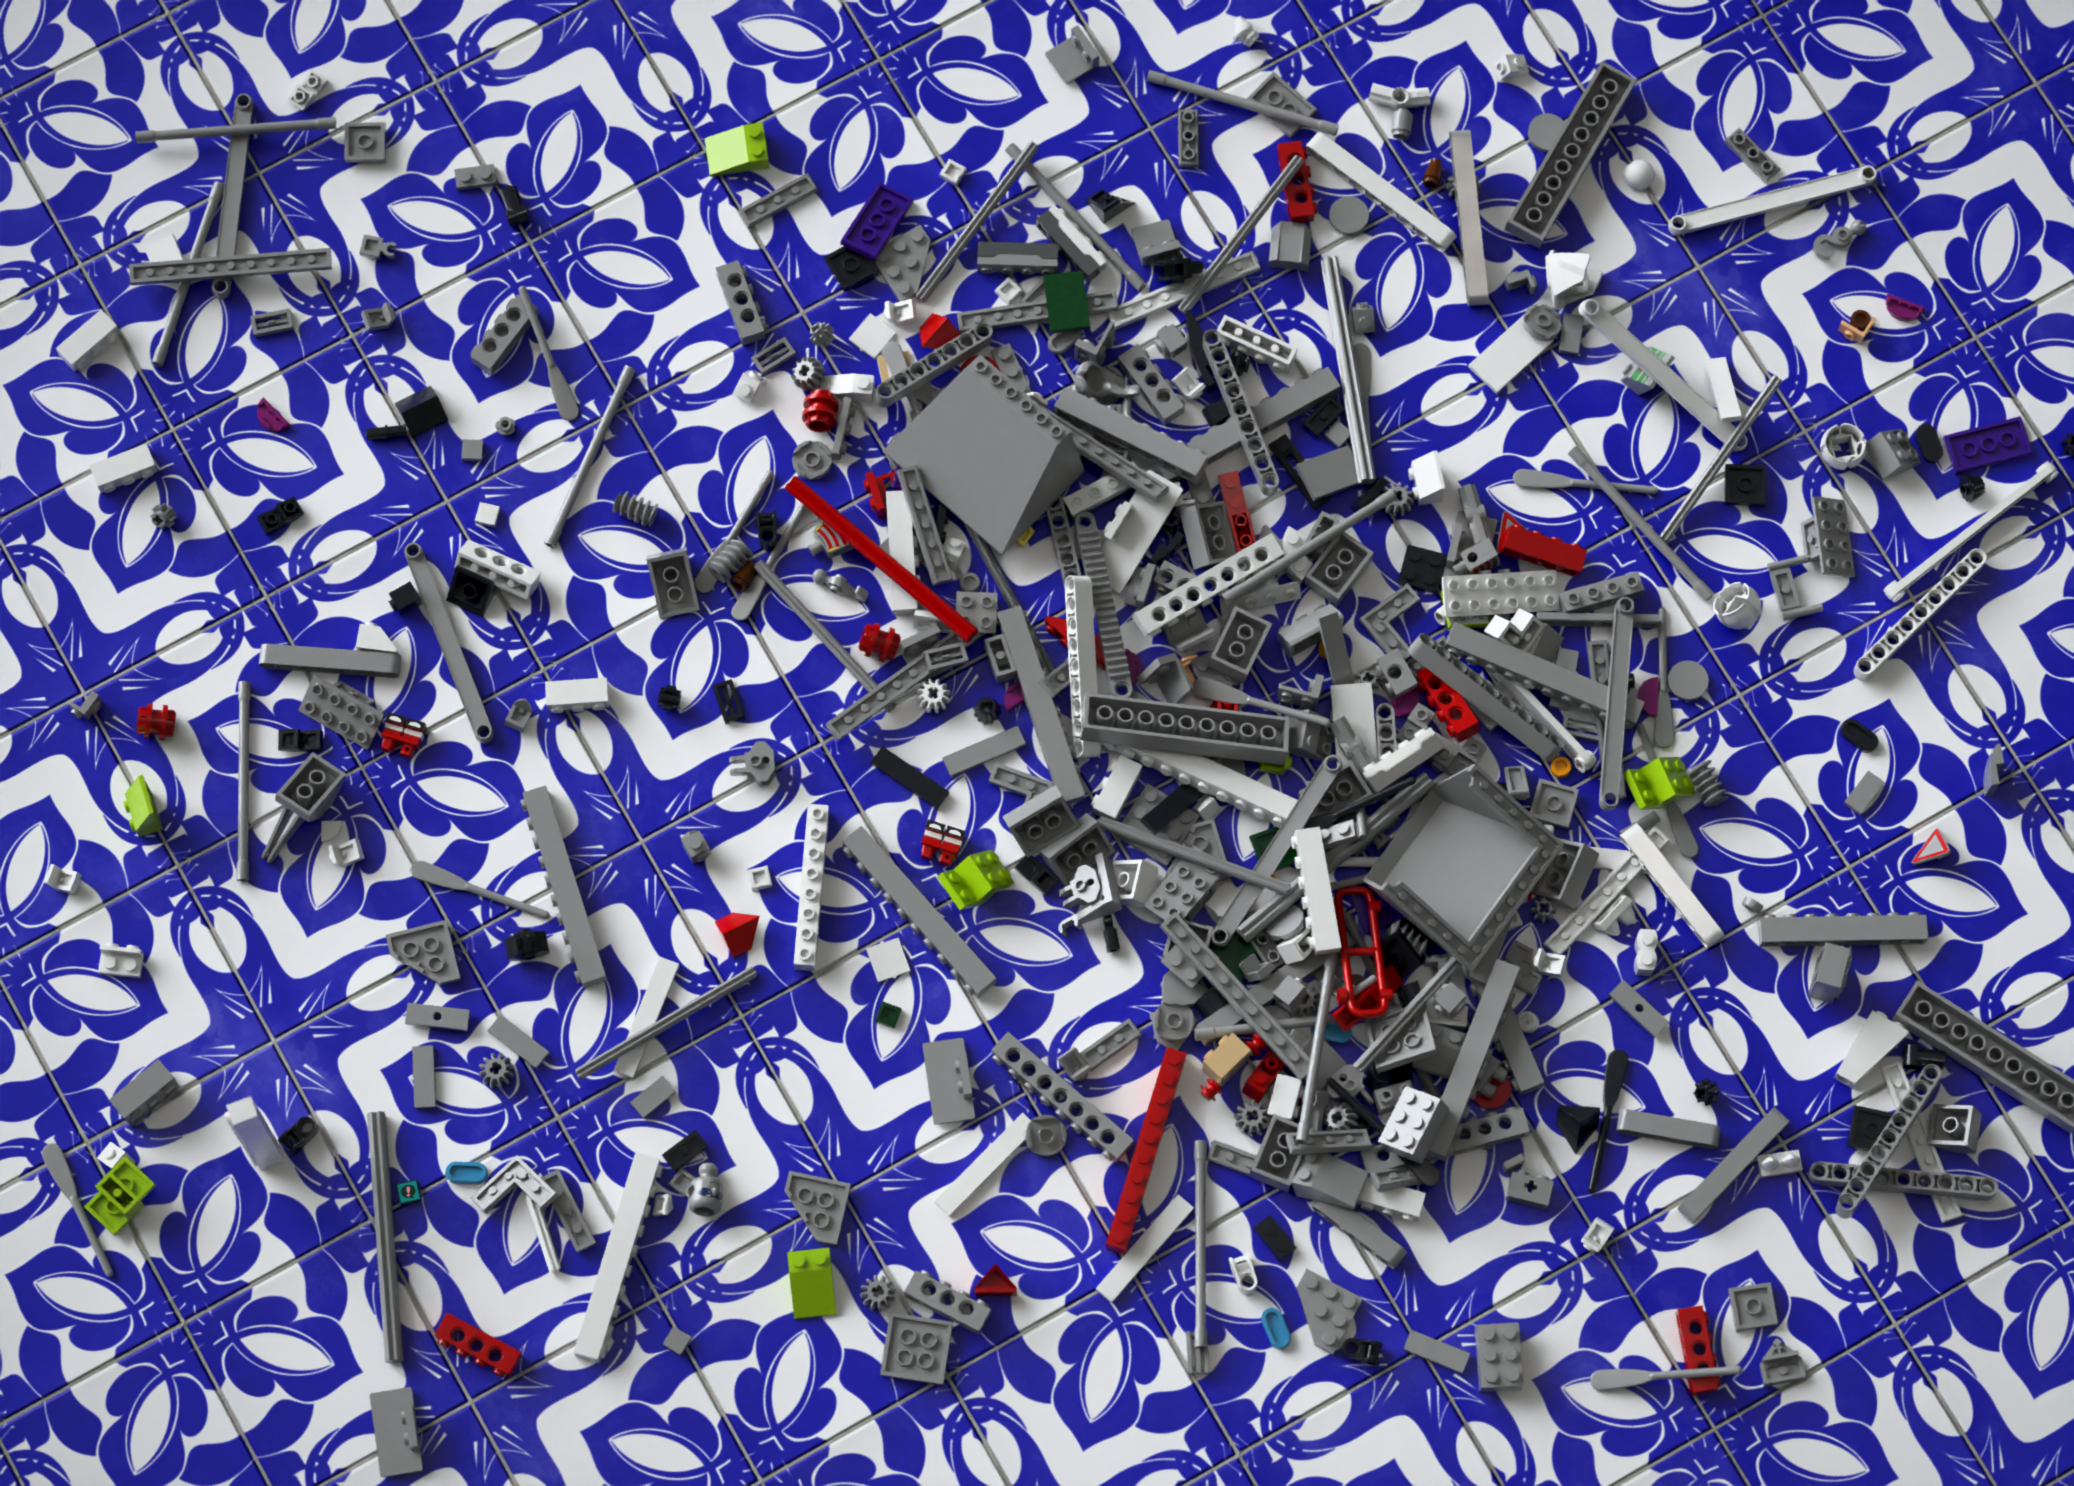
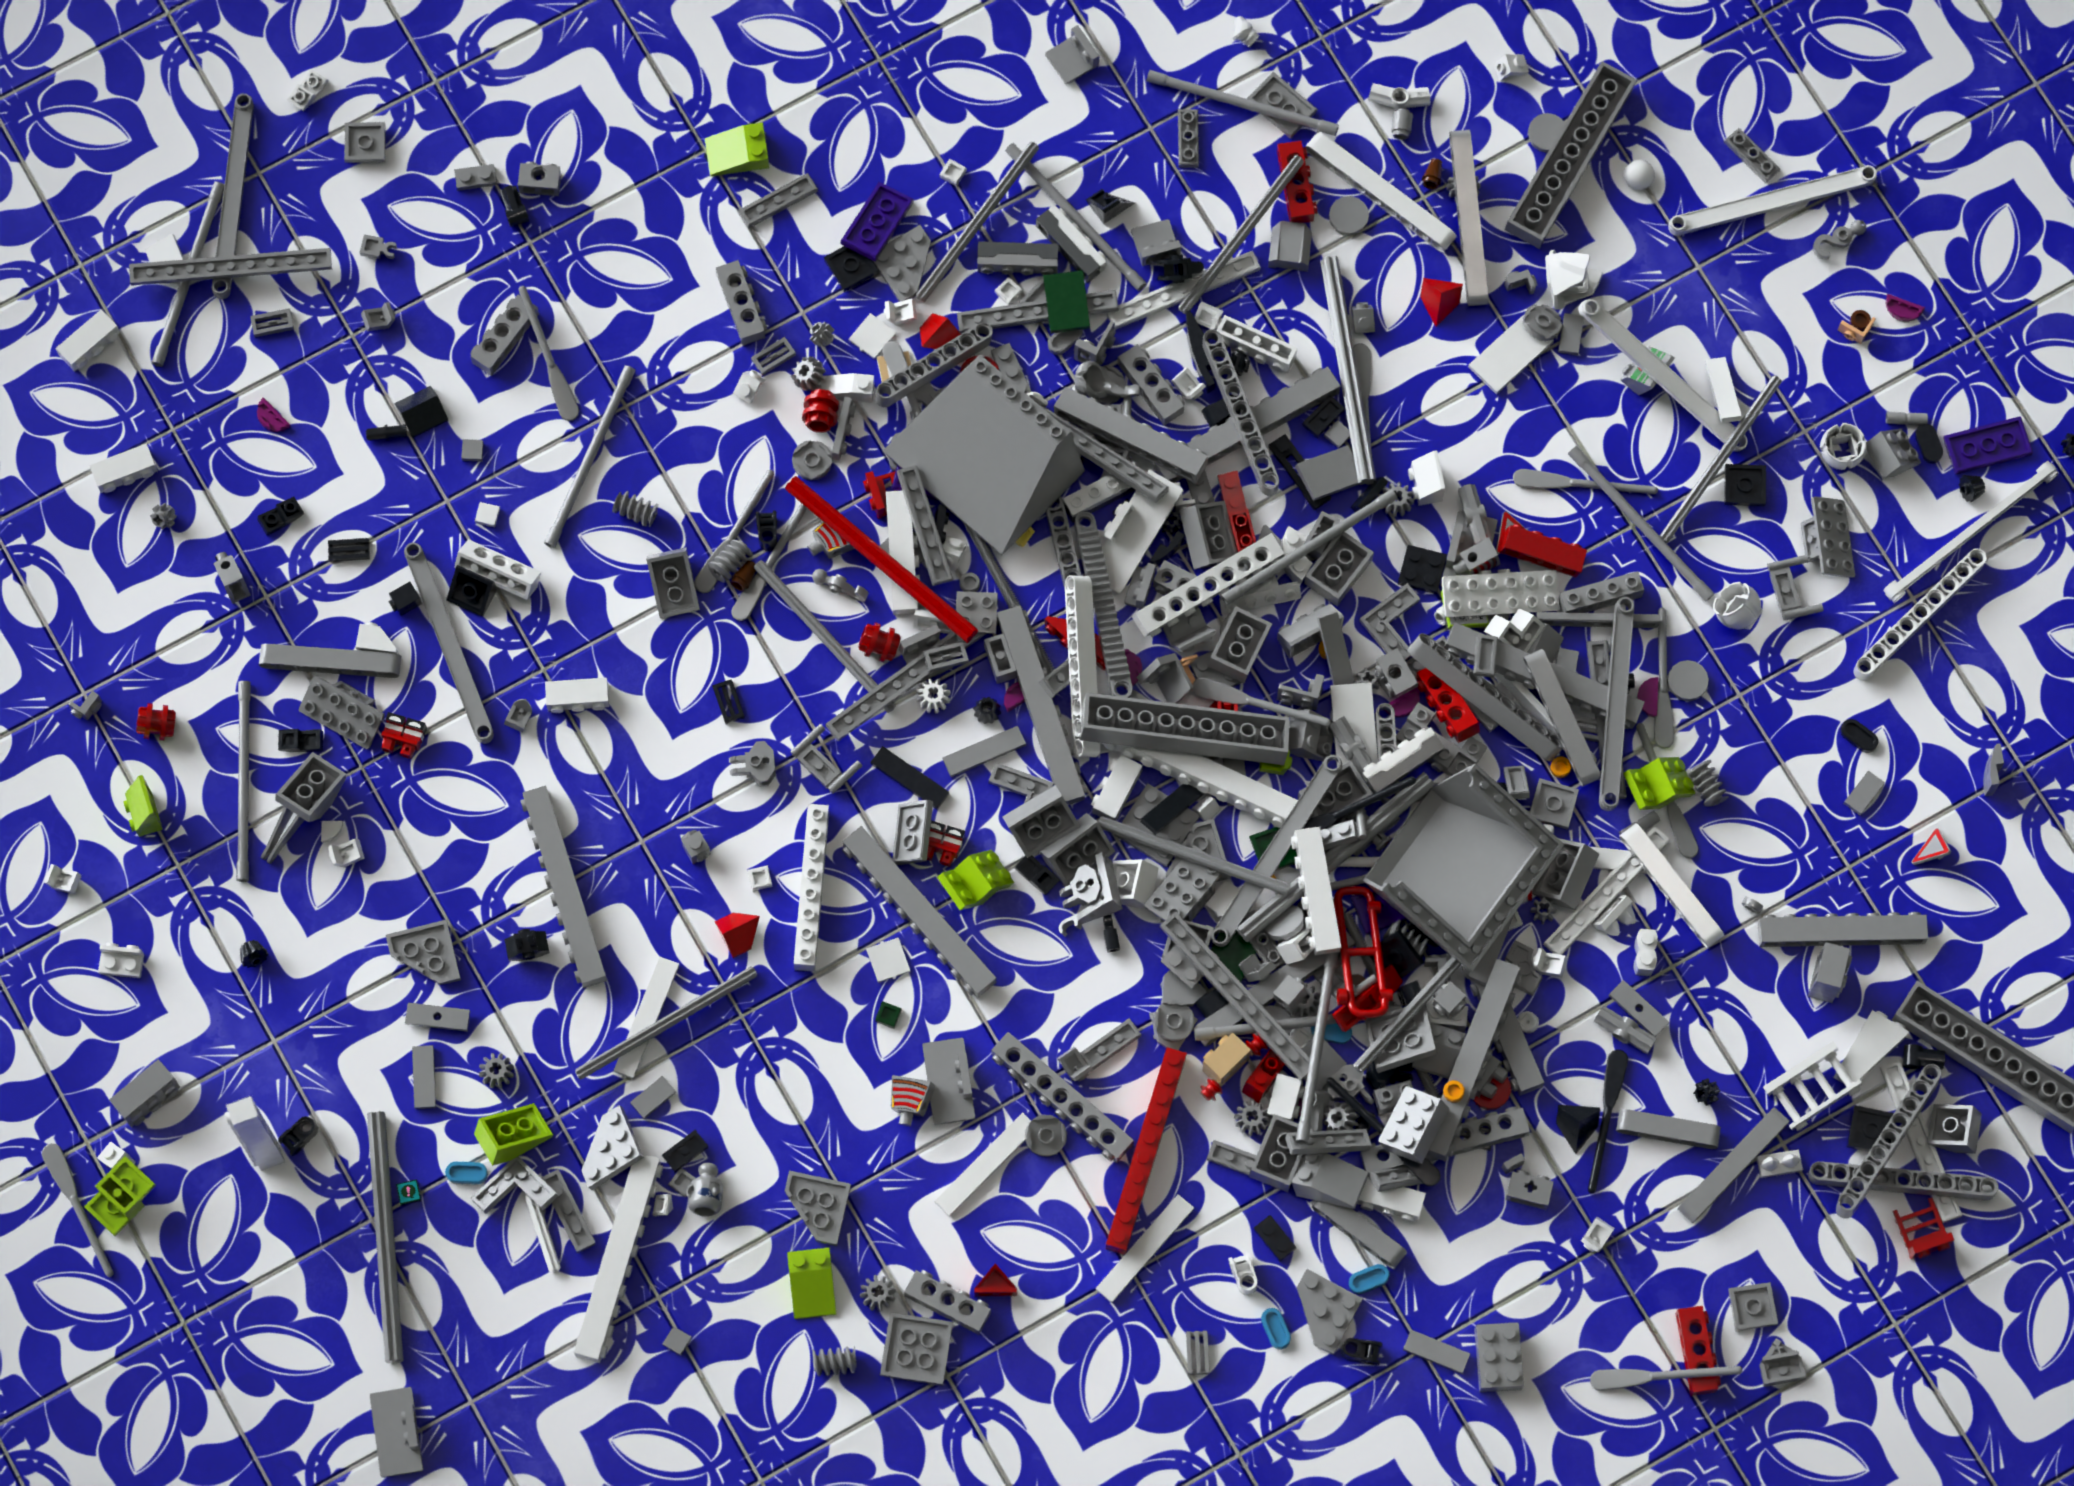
light grey piece [136,117,337,143] -> none
light grey piece [410,861,550,919] -> none
red brick [434,1313,523,1378] -> none
light grey tile [487,1015,550,1070] -> none
light grey plate [495,417,515,436] -> none
black gear [658,685,681,711] -> none
light grey brick [1154,324,1187,360] -> none
light grey piece [1194,1140,1207,1349] -> none
none -> light grey torso [214,552,251,604]
none -> black piece [240,940,269,968]
none -> black tile [328,538,370,562]
none -> lime slope [474,1103,553,1166]
none -> light grey brick [518,162,562,196]
none -> plate [581,1105,644,1190]
none -> light grey plate [790,724,863,794]
none -> light grey piece [812,1346,856,1376]
none -> light grey torso [891,1075,935,1126]
none -> light grey tile [892,800,933,865]
none -> white bracket [1194,302,1223,330]
none -> dark azure tile [1349,1264,1390,1294]
none -> red slope [1420,278,1463,327]
none -> light orange tile [1443,1080,1465,1103]
none -> light grey tile [1473,634,1498,678]
none -> light grey beam [1523,649,1601,787]
none -> light grey piece [1594,1005,1657,1054]
none -> white fence [1763,1041,1862,1131]
none -> light grey piece [1886,412,1928,425]
none -> red plate [1893,1197,1954,1259]

